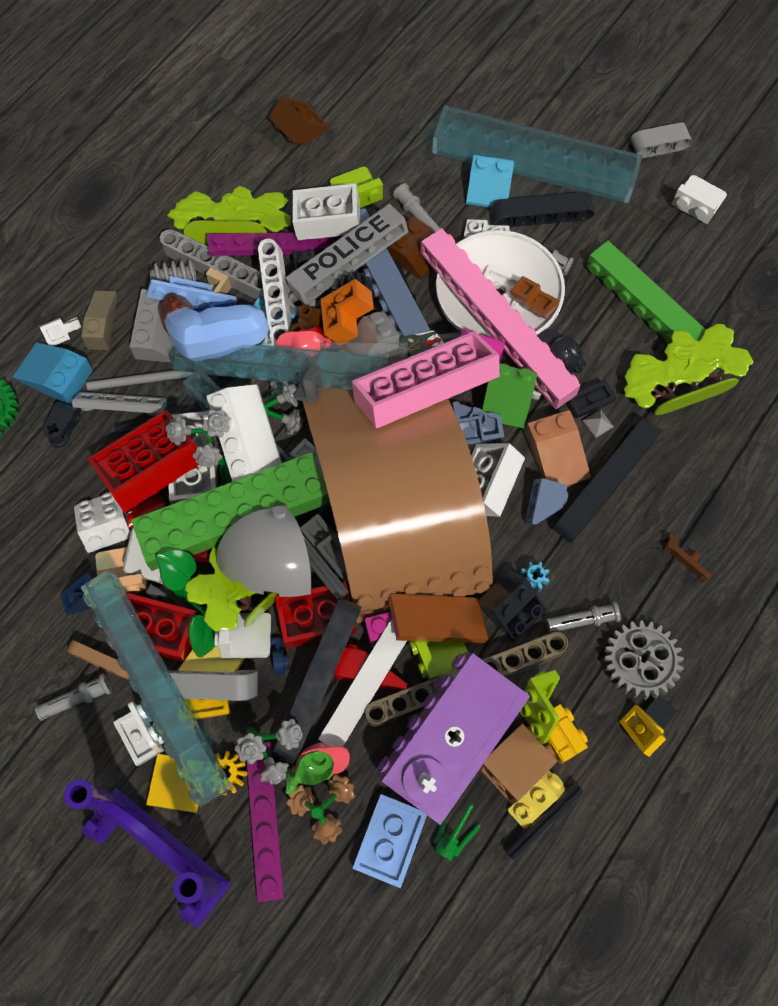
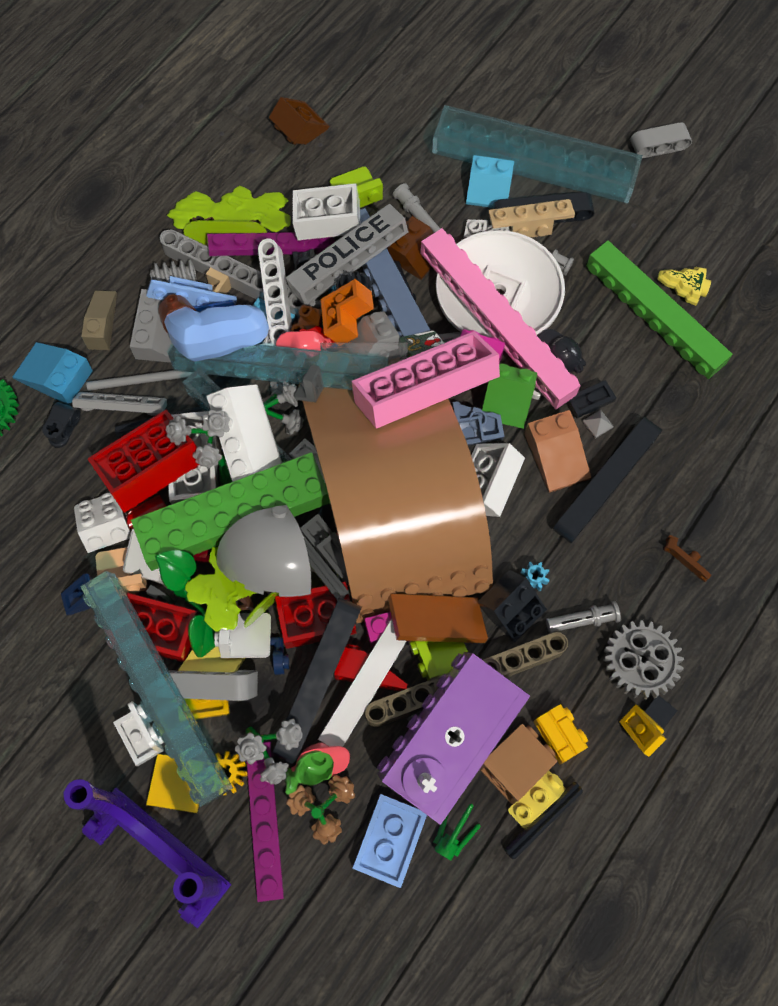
light grey pin [35,673,112,721] -> none
white plate [40,317,81,346] -> none
medium nougat beam [66,640,134,680] -> none
dark orange slope [510,276,559,320] -> none
lime bracket [520,670,560,744] -> none
sand blue slope [524,478,568,525] -> none
lime plant [624,324,753,415] -> none
white bracket [671,175,727,224] -> none
none -> tan bracket [489,199,575,238]
none -> light yellow rock [657,267,711,306]

